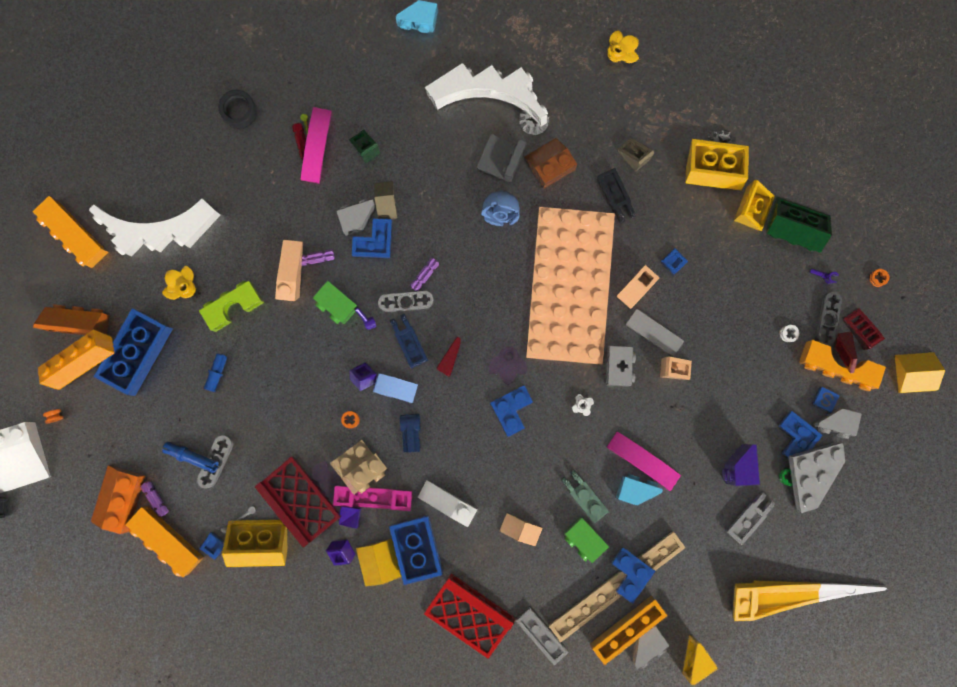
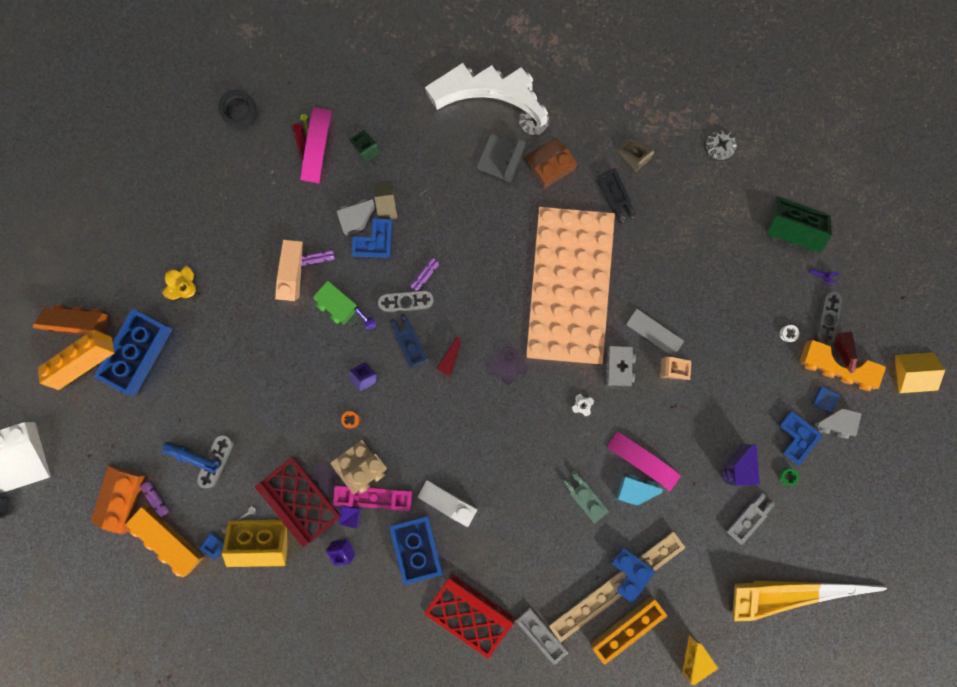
light orange brick [32,196,108,268] -> none
orange bush [43,409,63,424] -> none
white arch [89,199,220,257] -> none
lime arch [199,281,265,332] -> none
blue axle [203,353,227,392] -> none
yellow slope [356,538,402,586] -> none
light blue slope [373,373,418,403] -> none
medium azure slope [396,0,438,33] -> none
dark blue piece [400,414,421,453] -> none
medium blue cylinder [481,190,520,226] -> none
blue plate [490,385,533,437] -> none
light nougat slope [500,513,542,546] -> none
bright green brick [564,516,609,563] -> none
yellow plate [607,30,639,63] -> none
light nougat slope [616,265,660,309] -> none
light grey slope [632,626,669,669] -> none
blue tile [660,248,688,275] -> none
yellow slope [685,139,749,190] -> none
yellow slope [734,180,775,231] -> none
light grey plate [788,442,845,513] -> none
dark red slope [843,308,885,350] -> none
orange bush [870,269,890,287] -> none

